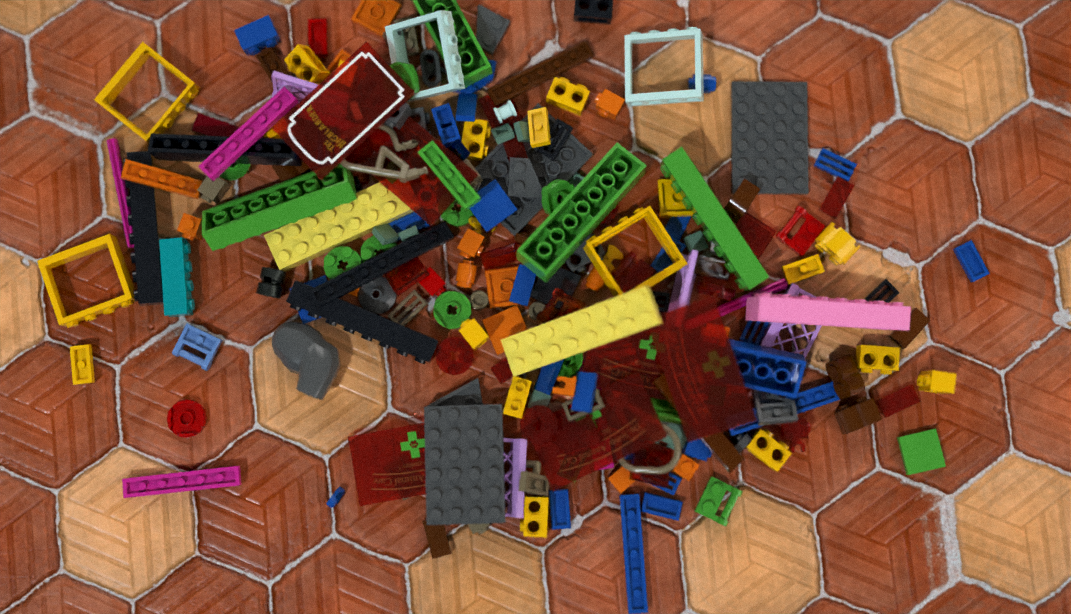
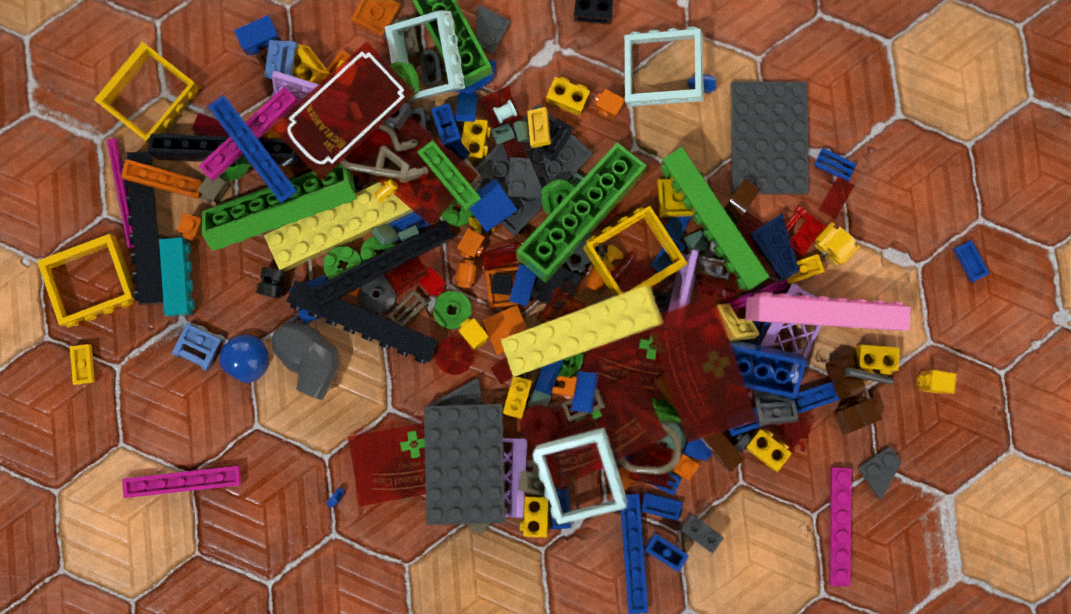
red tile [167,399,207,438] -> none
red tile [308,18,328,57] -> none
reddish brown tile [422,520,452,559] -> none
dark tan tile [470,291,489,310] -> none
reddish brown tile [487,40,594,107] -> none
dark tan tile [529,302,548,321] -> none
bright green plate [694,476,743,527] -> none
black tile [863,279,900,303] -> none
clear red tile [876,384,921,418] -> none
reddish brown tile [889,308,931,349] -> none
bright green tile [897,428,946,475] -> none
none -> blue plate [208,95,297,203]
none -> blue cylinder [220,334,269,383]
none -> medium blue plate [264,40,298,79]
none -> yellow pin [373,179,398,203]
none -> black tile [491,274,512,295]
none -> light aqua window [533,428,627,524]
none -> blue brick [643,532,689,573]
none -> dark grey brick [678,512,724,554]
none -> light yellow plate [712,303,760,342]
none -> dark blue wing [750,213,799,282]
none -> dark pink plate [829,467,852,586]
none -> dark grey bar [845,367,894,385]
none -> dark grey wing [857,446,902,499]

